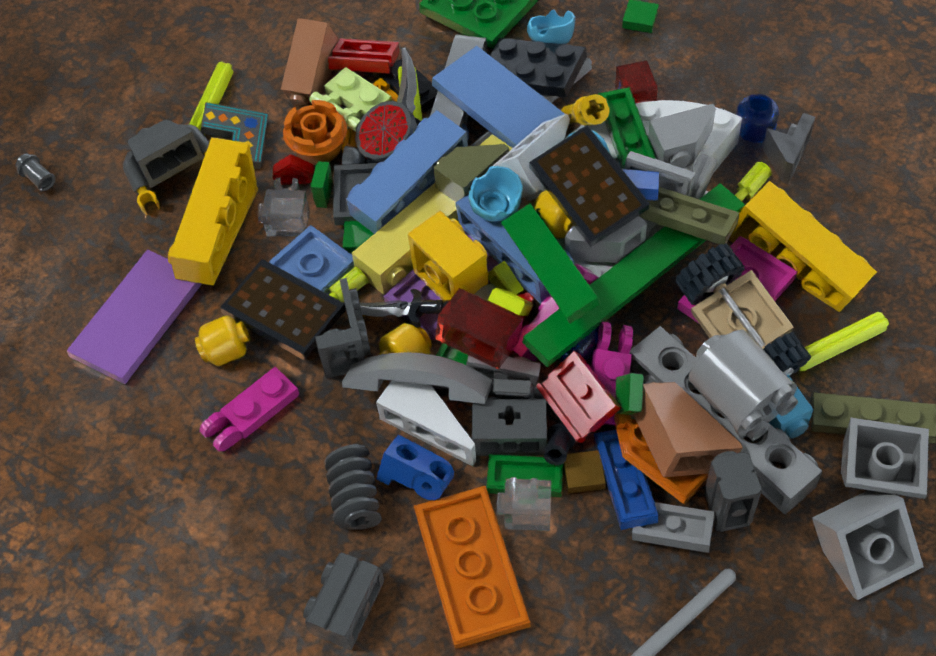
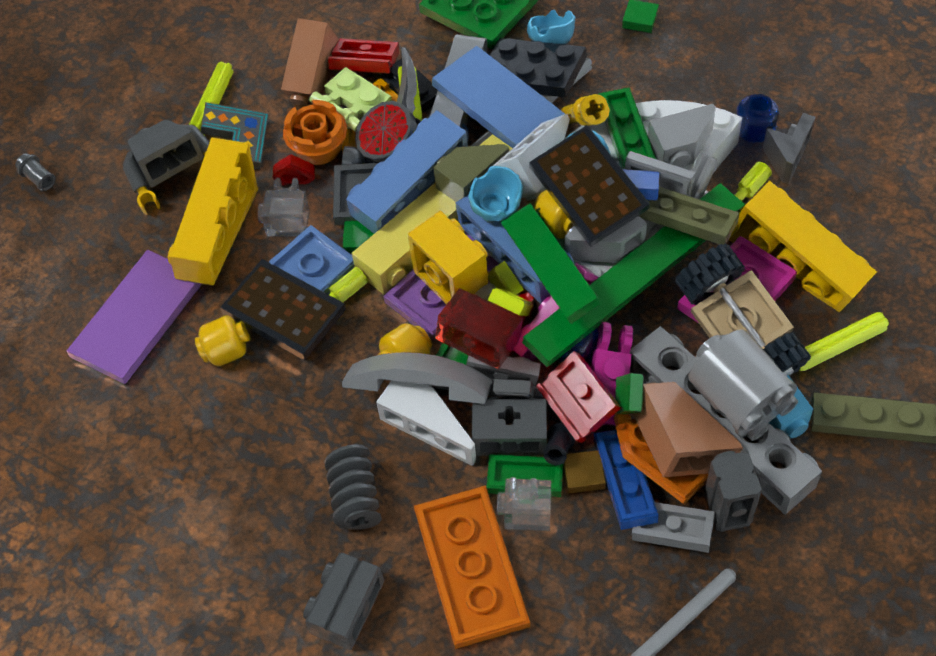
dark pink hinge [199,367,299,452] -> none
green tile [310,161,333,208] -> none
dark grey bracket [315,278,371,379] -> none
black piece [343,289,456,328] -> none
blue leg [376,434,454,500] -> none
clear red brick [615,60,658,103] -> none
light grey slope [812,490,924,600] -> none
light grey slope [841,418,929,499] -> none

